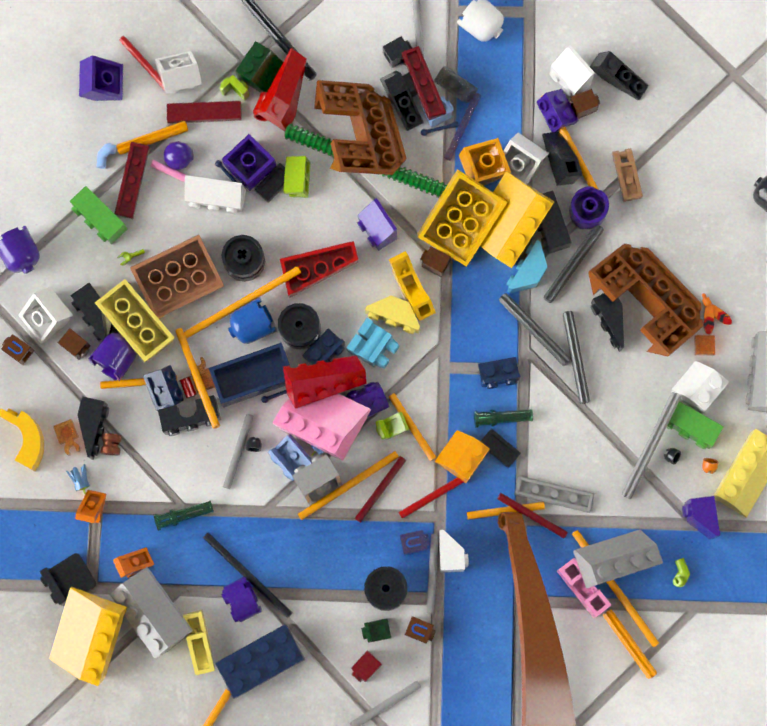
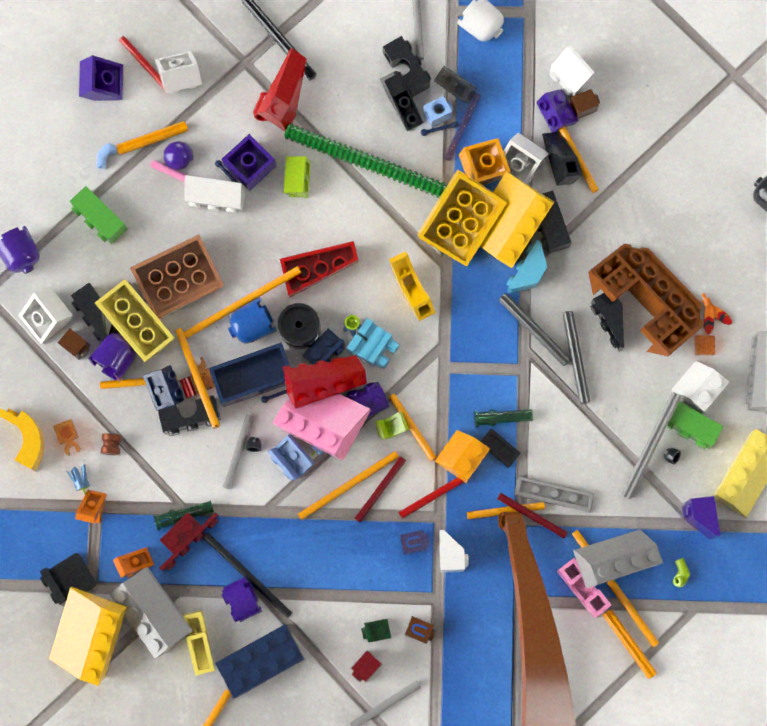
reddish brown brick [1,334,35,365] -> none
black slope [77,396,109,460] -> none
dark red tile [114,142,150,219] -> none
lime hand [117,249,145,266] -> none
dark red tile [167,101,242,123] -> none
lime bracket [219,75,250,101] -> none
black wheel [221,235,265,282] -> none
dark green slope [235,41,283,93] -> none
black tile [254,163,285,203] -> none
light grey brick [292,454,342,504] -> none
dark orange slope [314,80,407,175] -> none
slope [357,198,397,251] -> none
black wheel [364,566,407,611] -> none
light yellow slope [365,296,420,334] -> none
dark red tile [401,46,446,120] -> none
reddish brown brick [420,246,451,277] -> none
light grey bar [426,534,439,613] -> none
dark blue bracket [478,357,521,389] -> none
dark grey axle [544,225,604,303] -> none
dark purple brick [569,186,609,229] -> none
black slope [590,51,649,100] -> none
medium nougat plate [612,148,643,202] -> none
orange hinge [702,458,719,474] -> none
none -> dark red bracket [159,512,219,571]
none -> lime piece [343,315,362,337]

